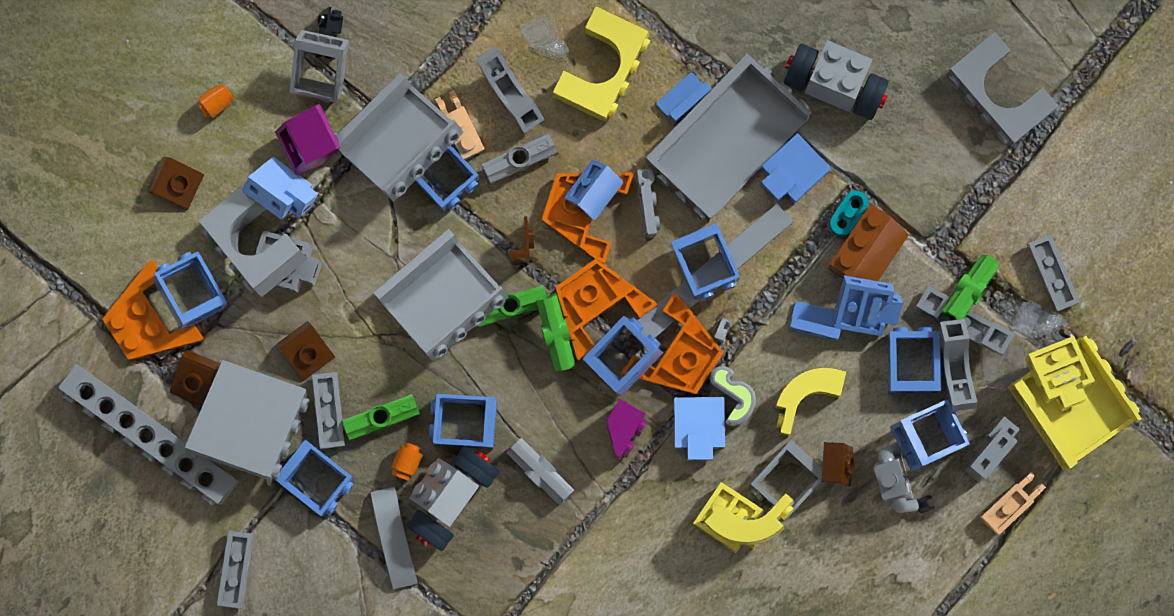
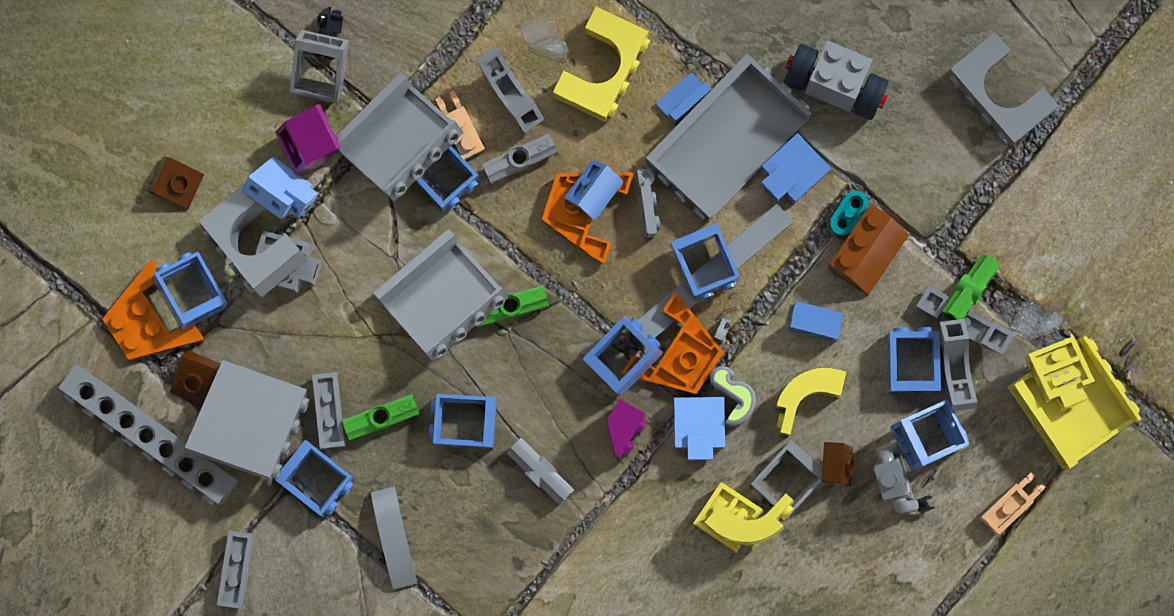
orange brick [197,83,234,118] -> none
reddish brown piece [277,321,335,380] -> none
orange brick [391,442,423,481] -> none
brick [407,446,499,551] -> none
reddish brown piece [509,216,534,265] -> none
bright green piece [536,294,575,371] -> none
orange wing [555,259,658,361] -> none
medium blue piece [832,275,903,336] -> none
light grey piece [963,417,1020,483] -> none
light grey plate [1027,234,1080,312] -> none

